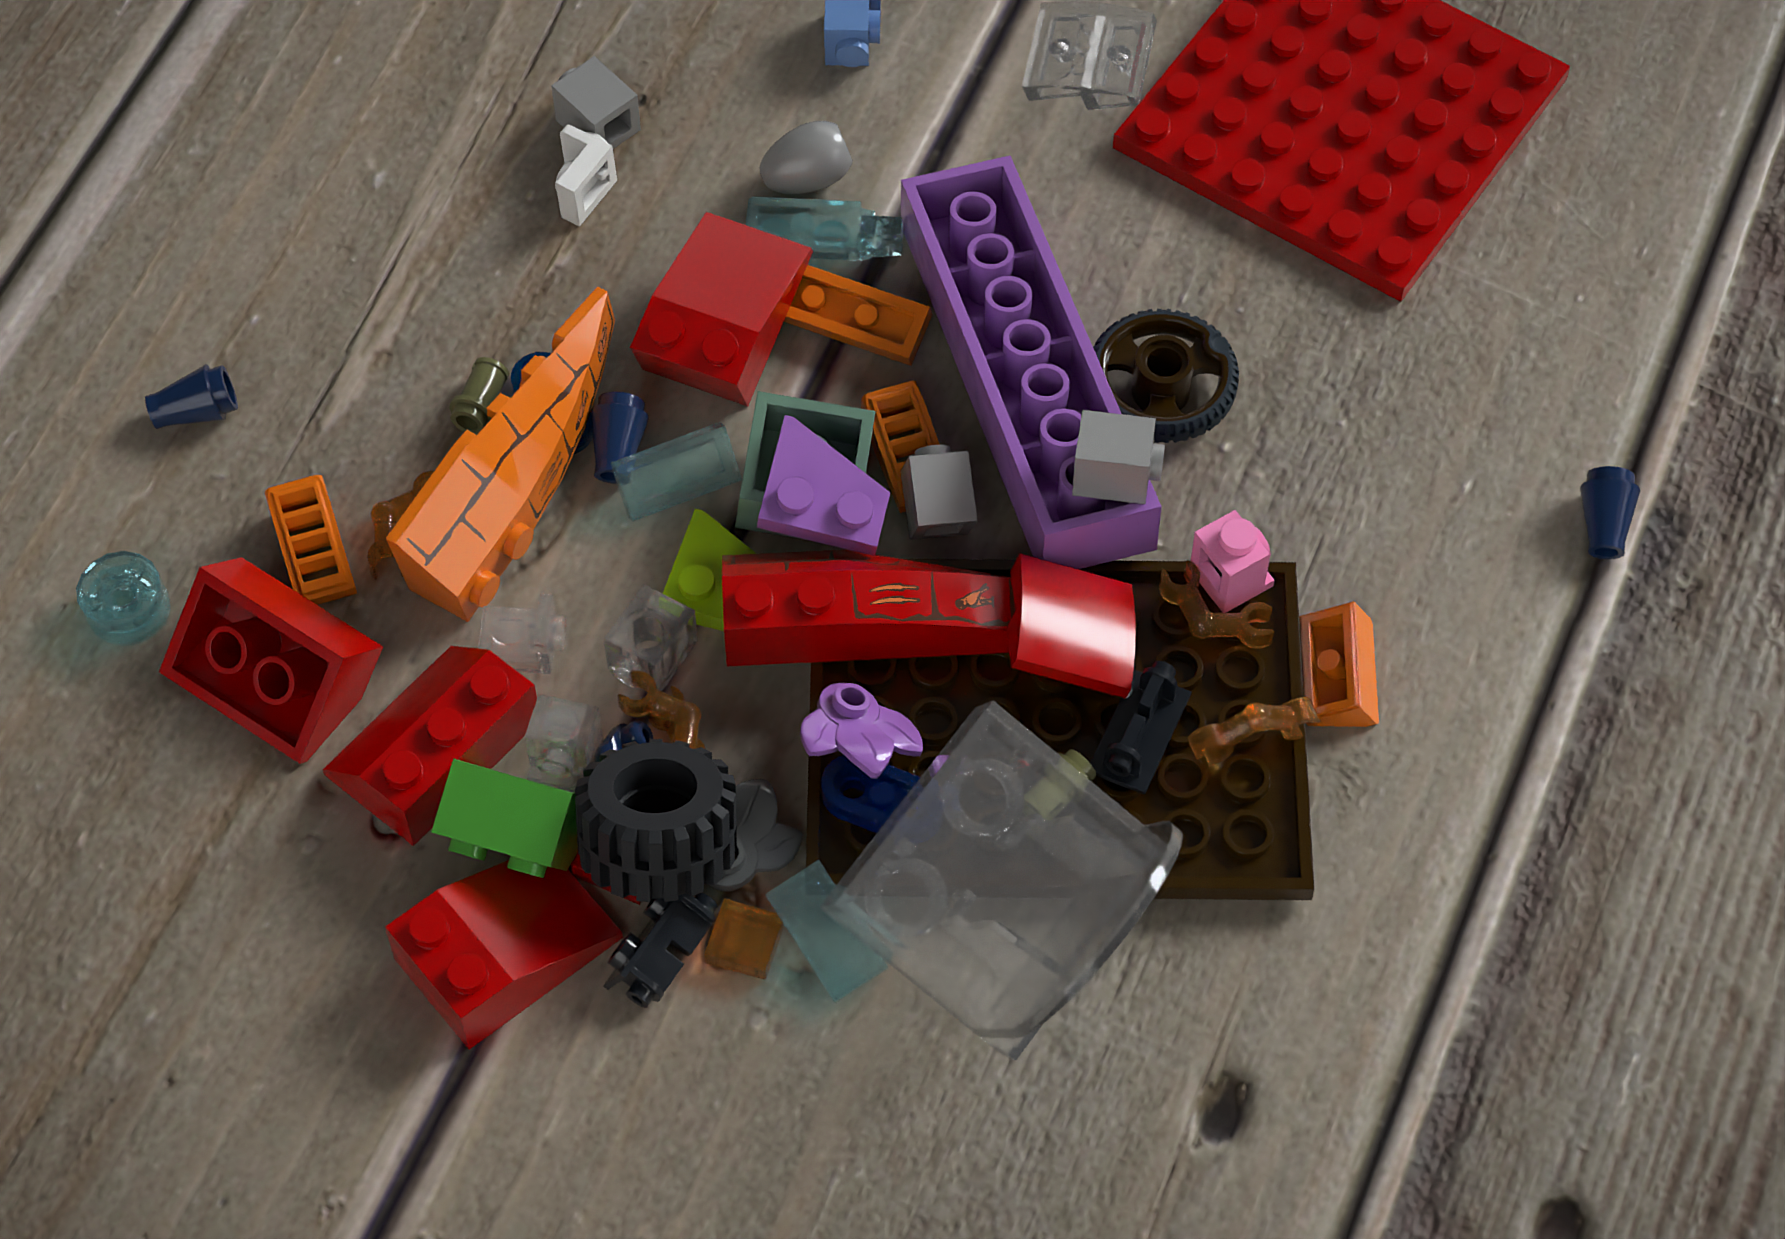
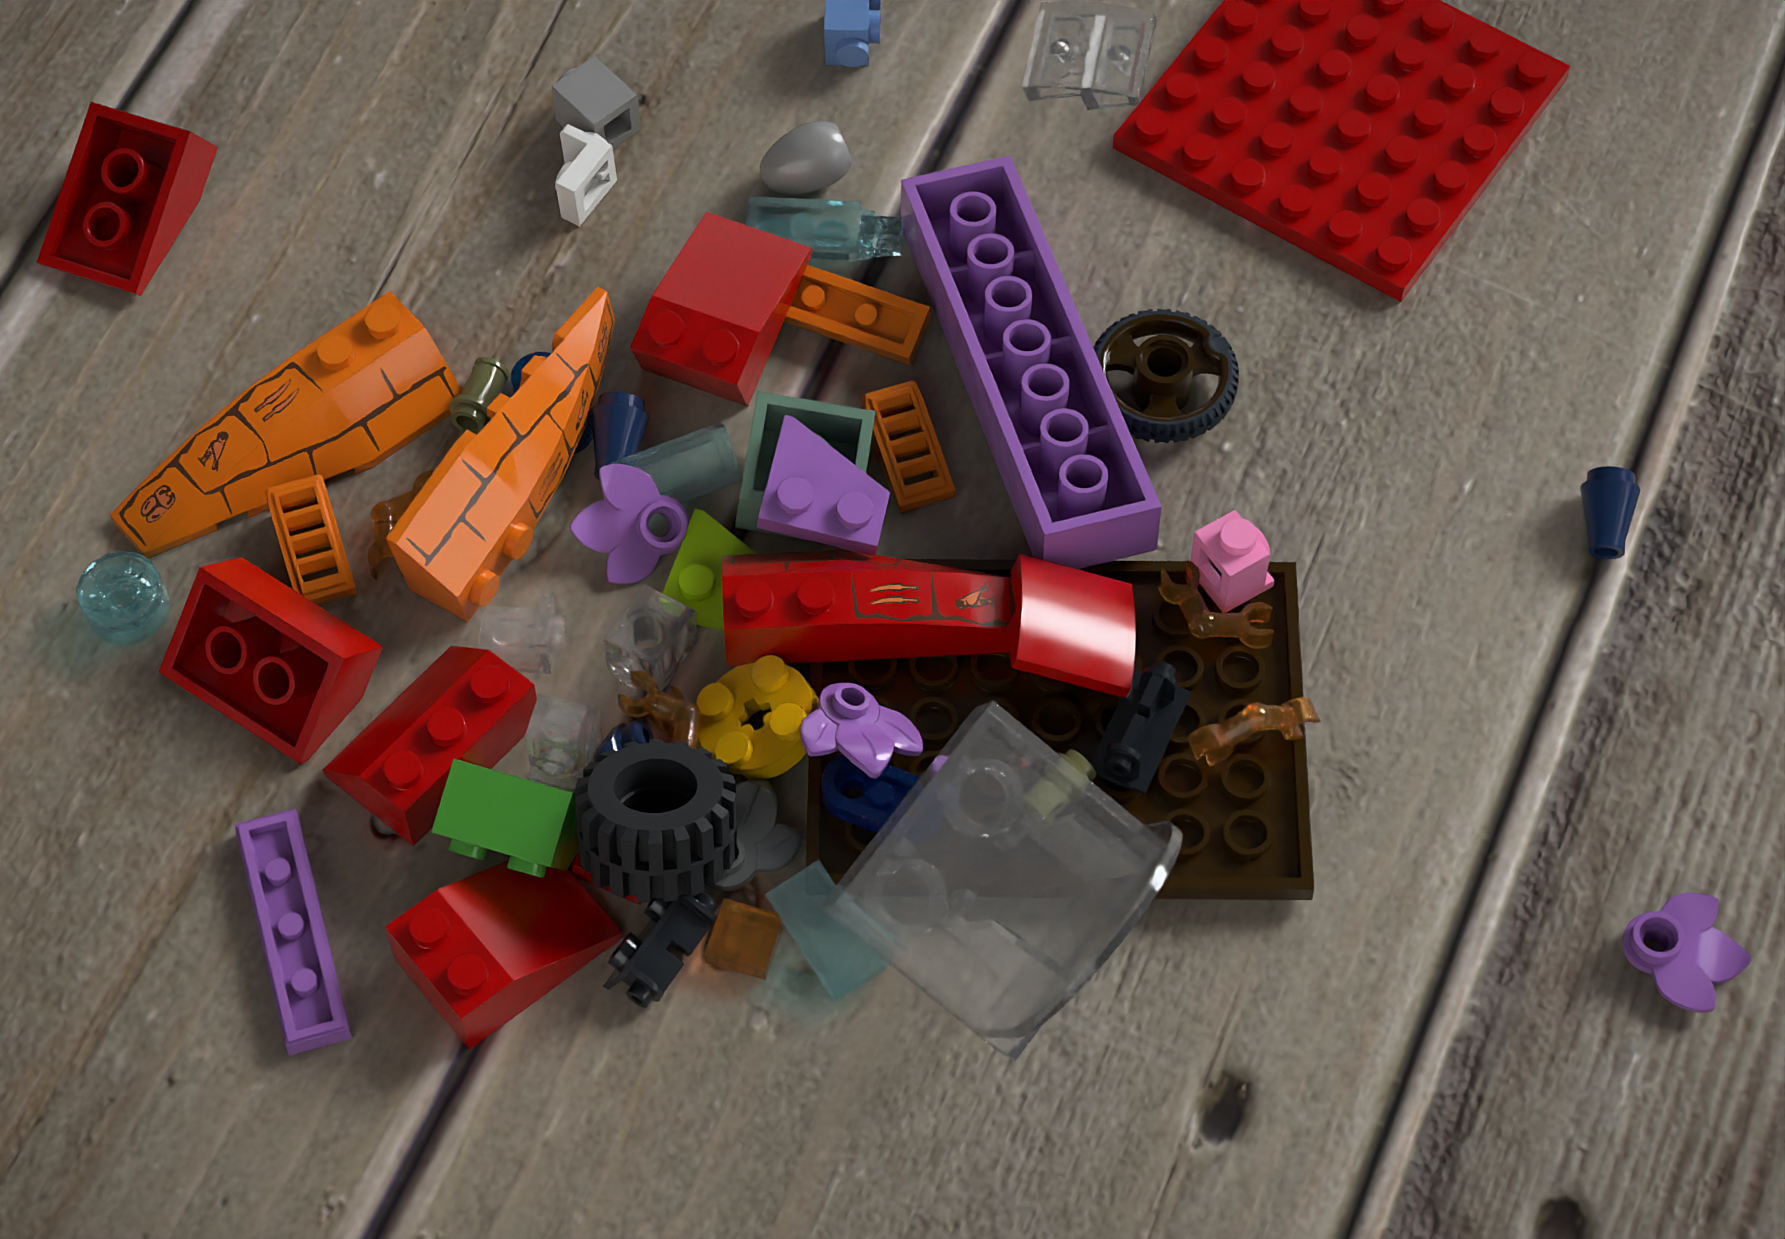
dark blue cone [145,364,238,429] -> none
light grey brick [901,445,978,540] -> none
light grey brick [1072,410,1165,504] -> none
orange slope [1299,601,1379,727] -> none
none -> red slope [36,102,218,296]
none -> orange wedge [110,291,462,559]
none -> medium lavender tile [234,808,352,1056]
none -> medium lavender plate [569,464,689,584]
none -> yellow plate [696,655,818,780]
none -> medium lavender plate [1622,892,1751,1013]

